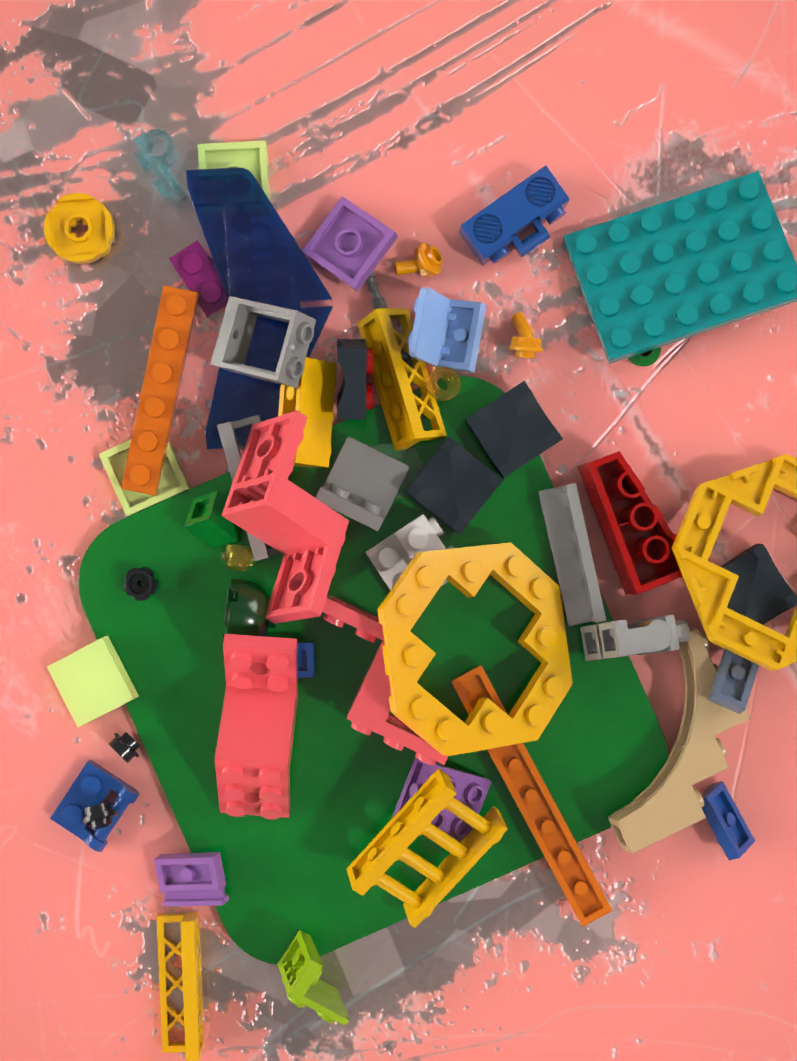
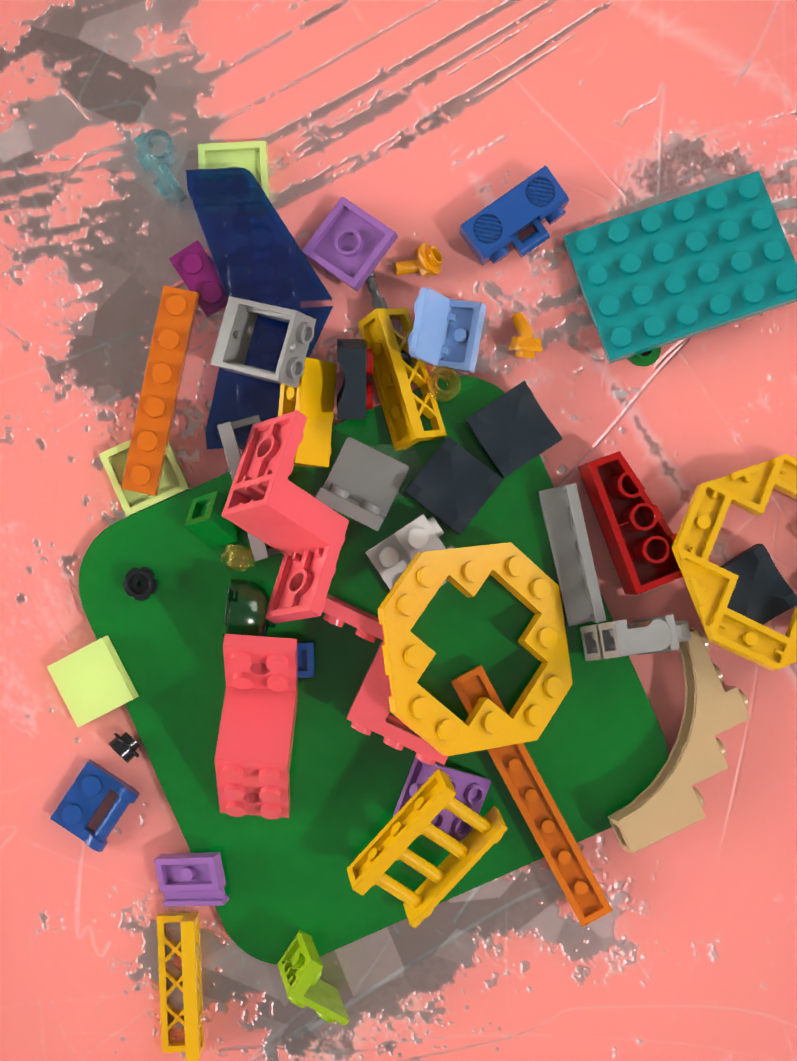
yellow plate [44,193,115,264] -> none
black plate [82,802,118,830] -> none
blue plate [701,781,755,860] -> none
sand blue plate [708,649,759,714] -> none

